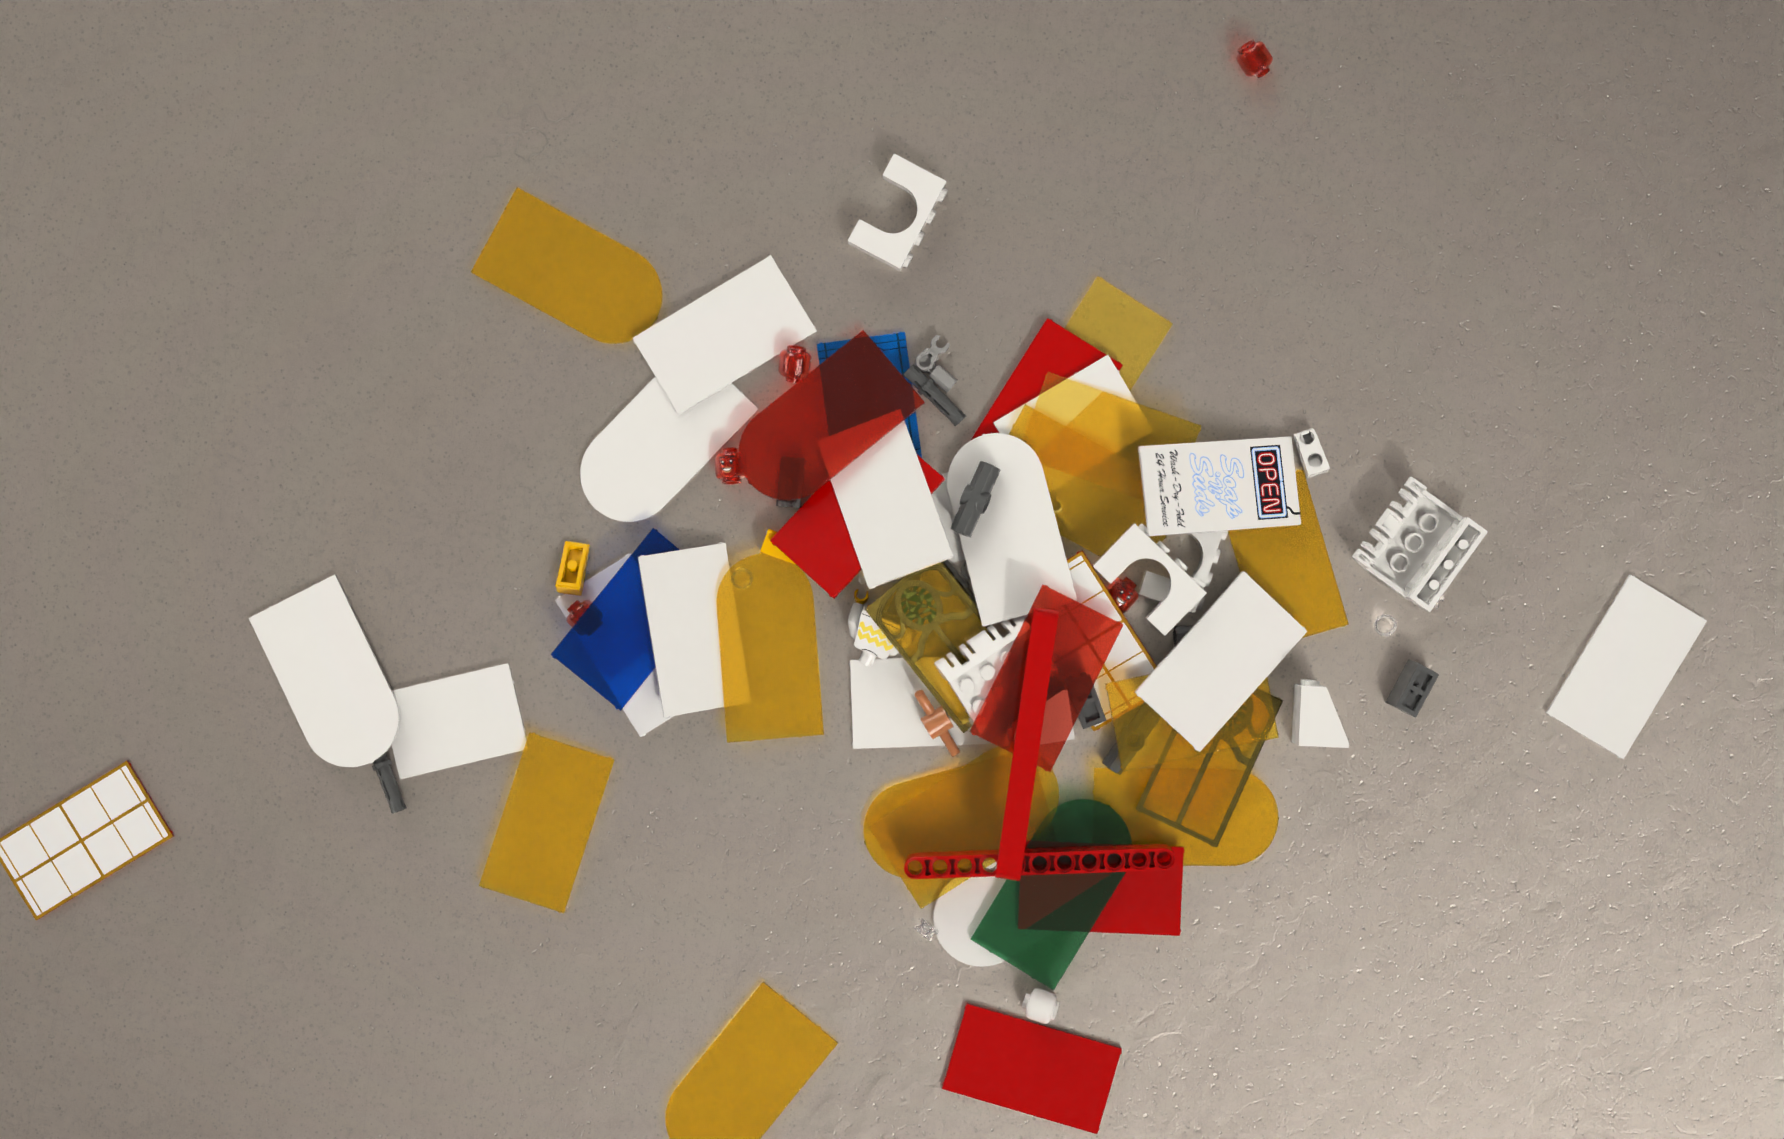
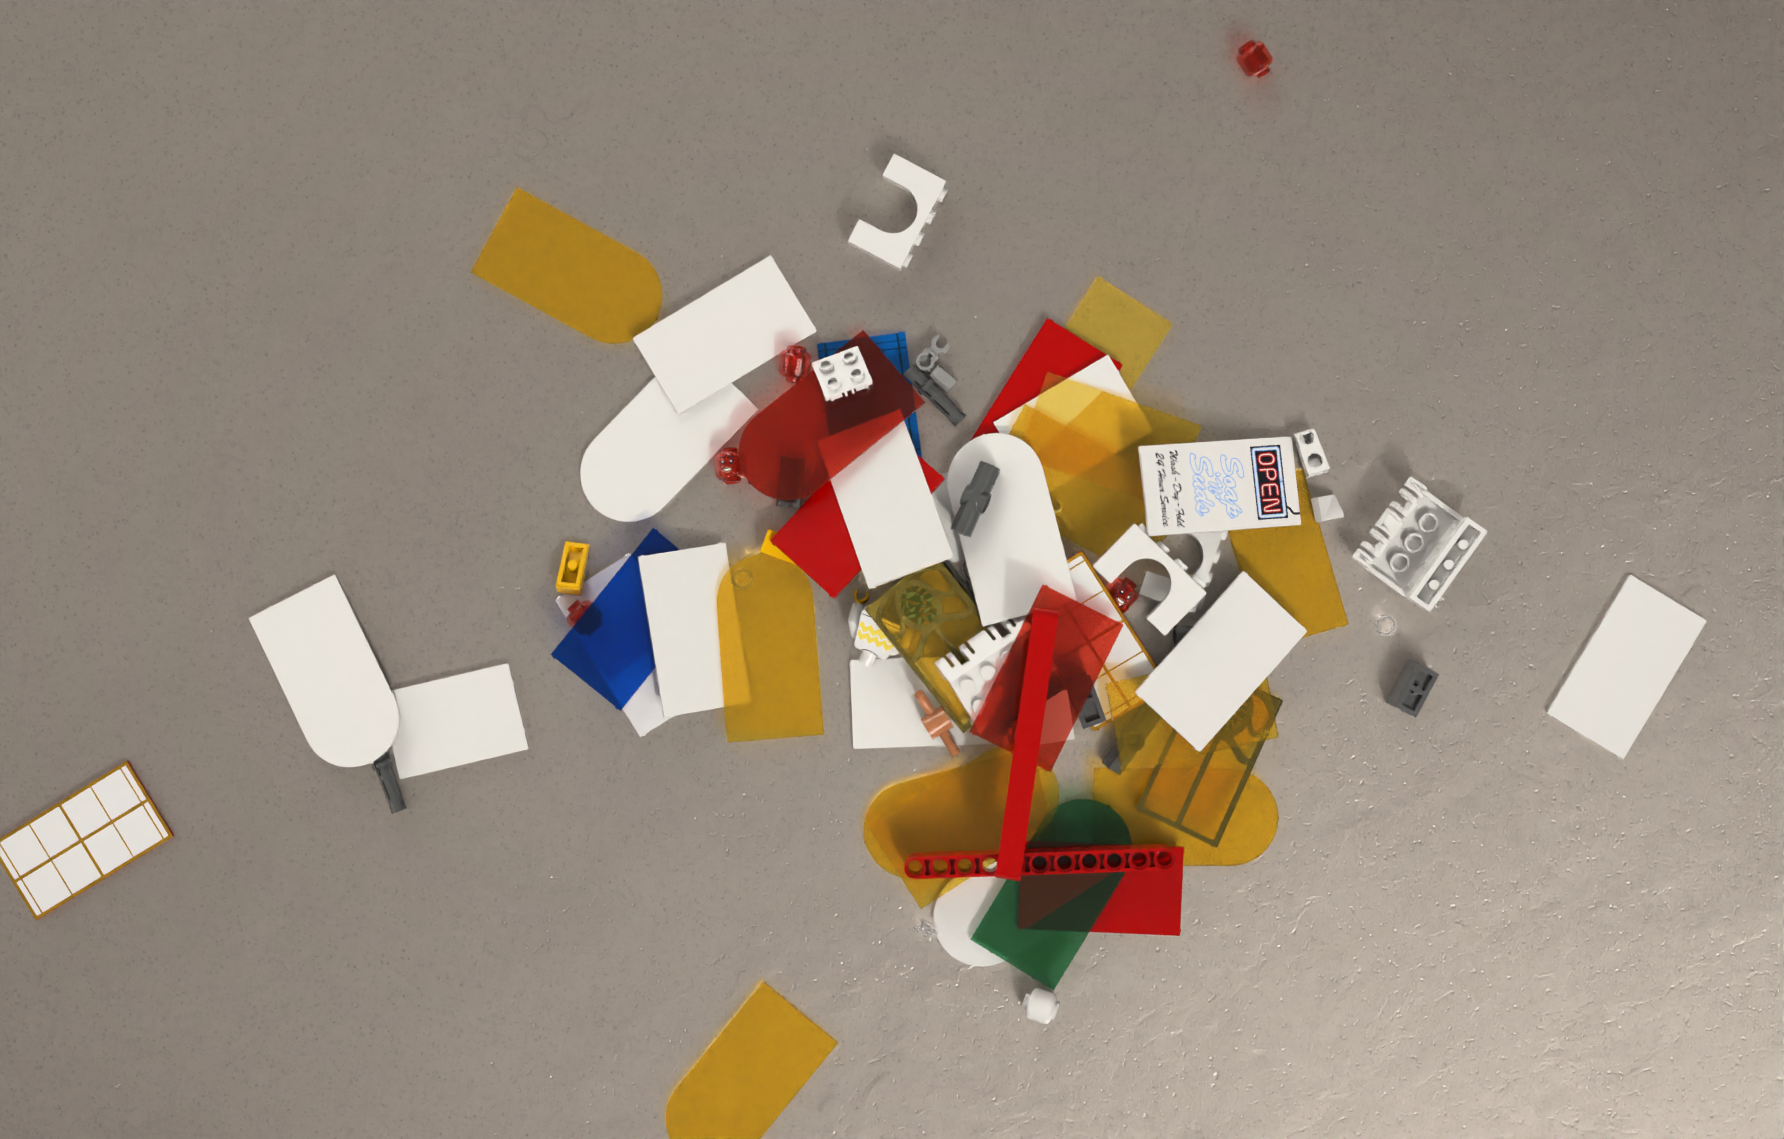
clear yellow piece [479,732,614,913] -> none
red piece [942,1003,1122,1134] -> none
white slope [1291,679,1349,748] -> none
none -> white hinge [812,346,873,402]
none -> white slope [1311,494,1344,523]

